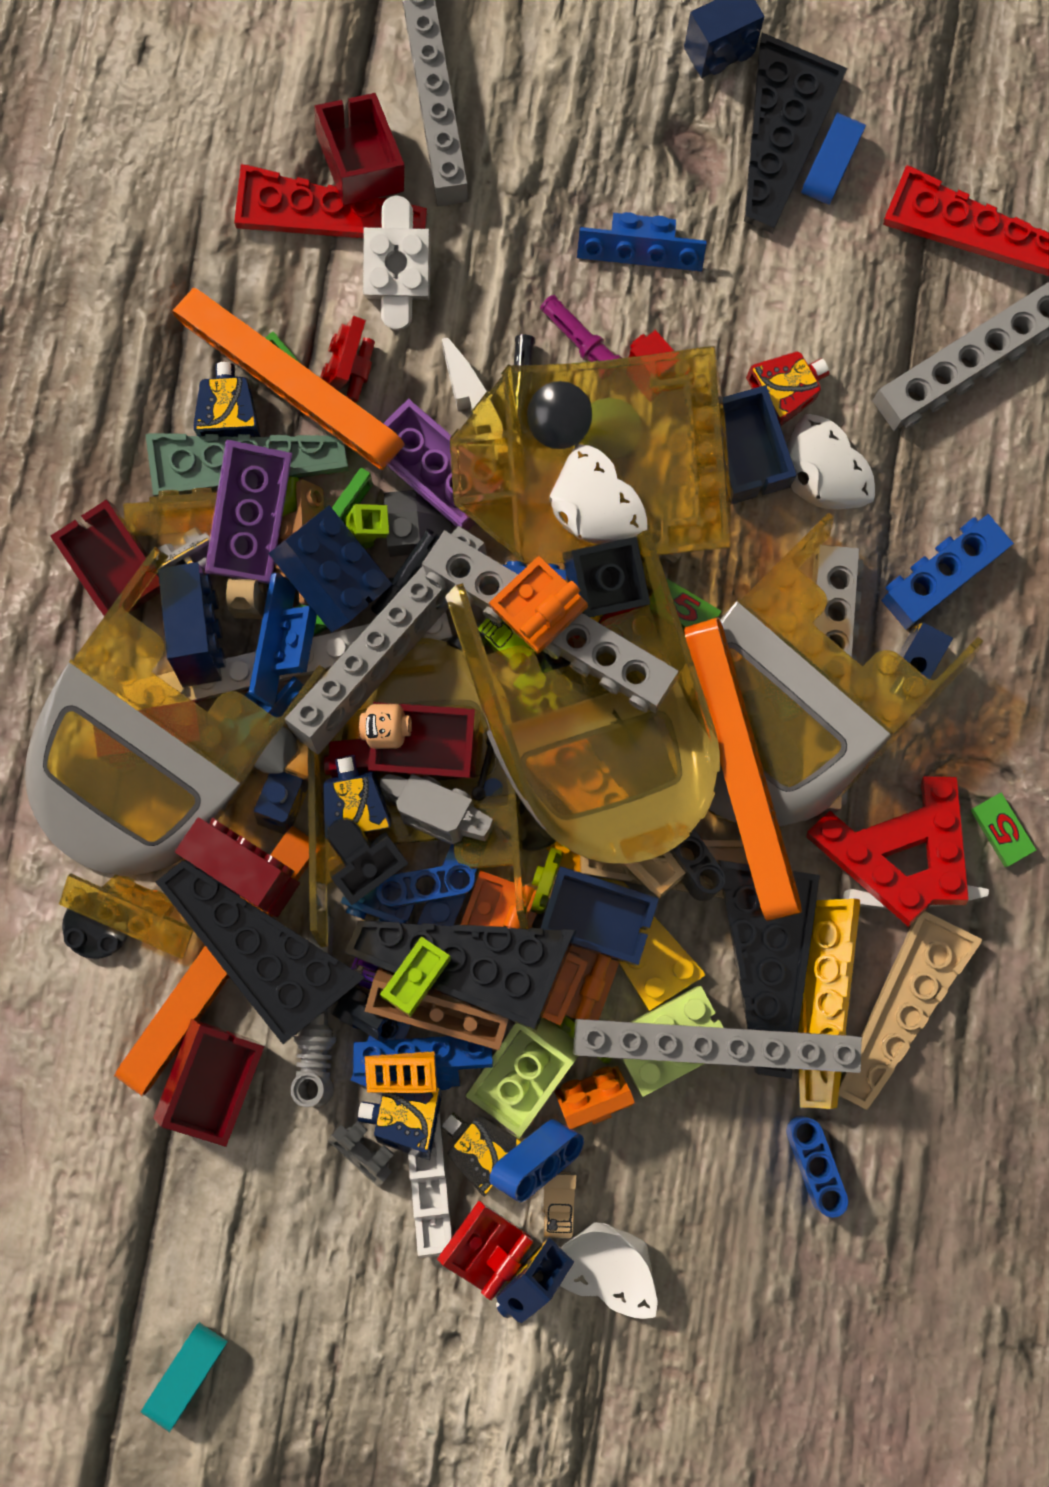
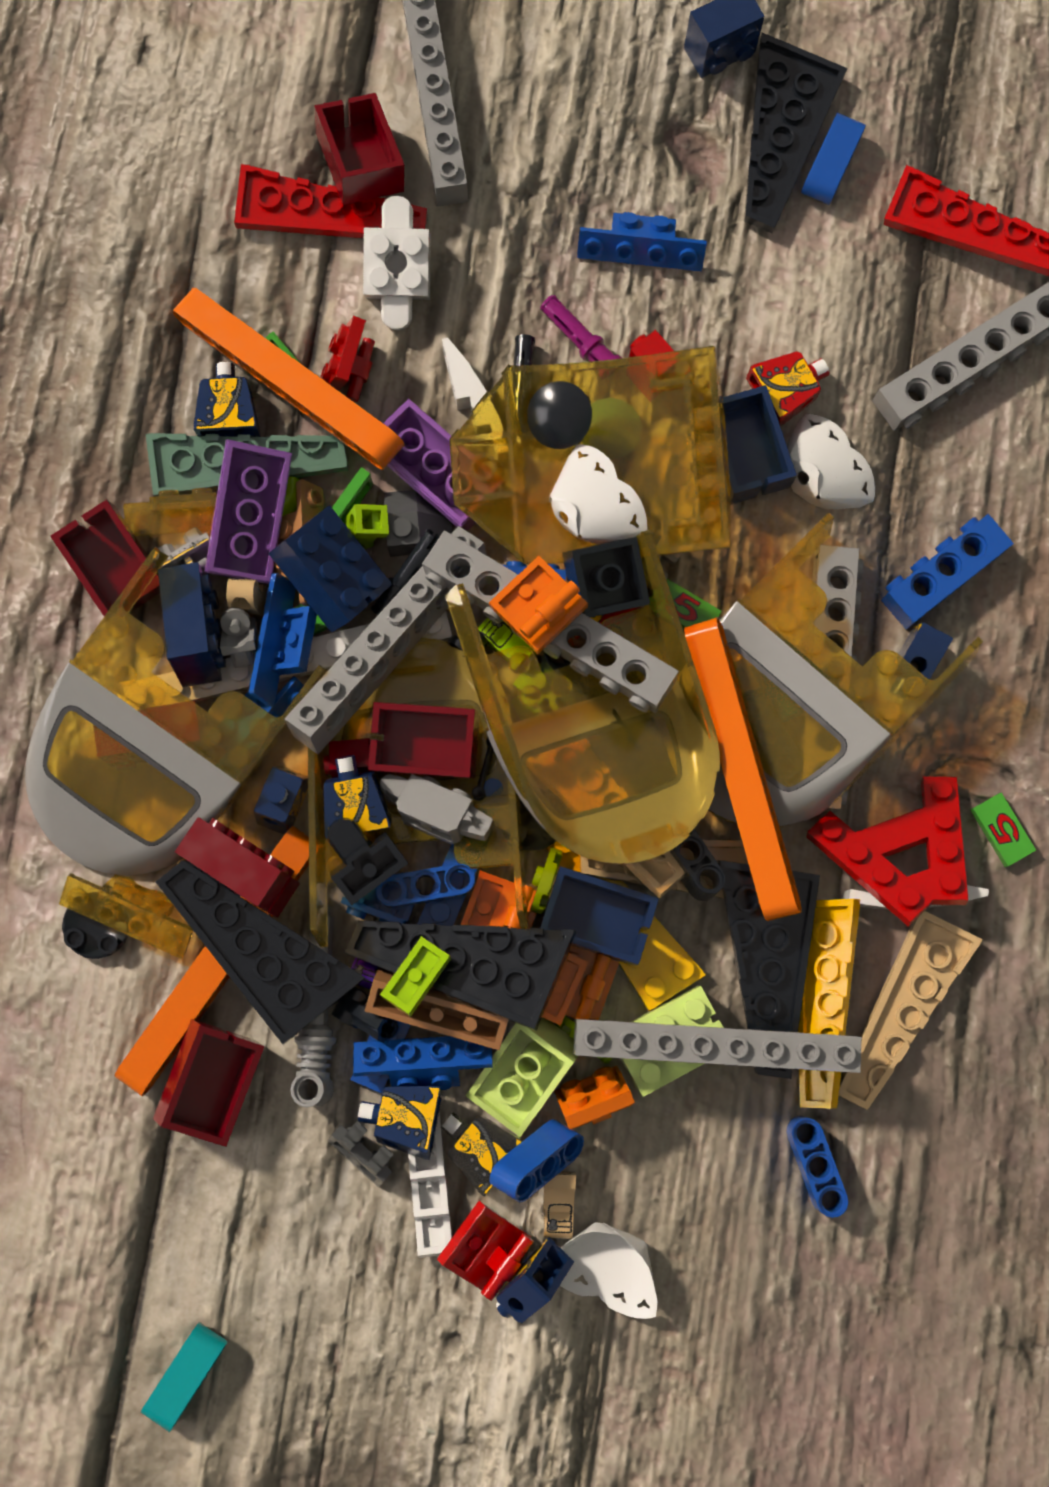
dark grey piece [254,726,300,774] -> none
light nougat head [359,704,412,749] -> none
light orange slope [365,1051,437,1093] -> none
none -> light grey hips [220,608,257,668]

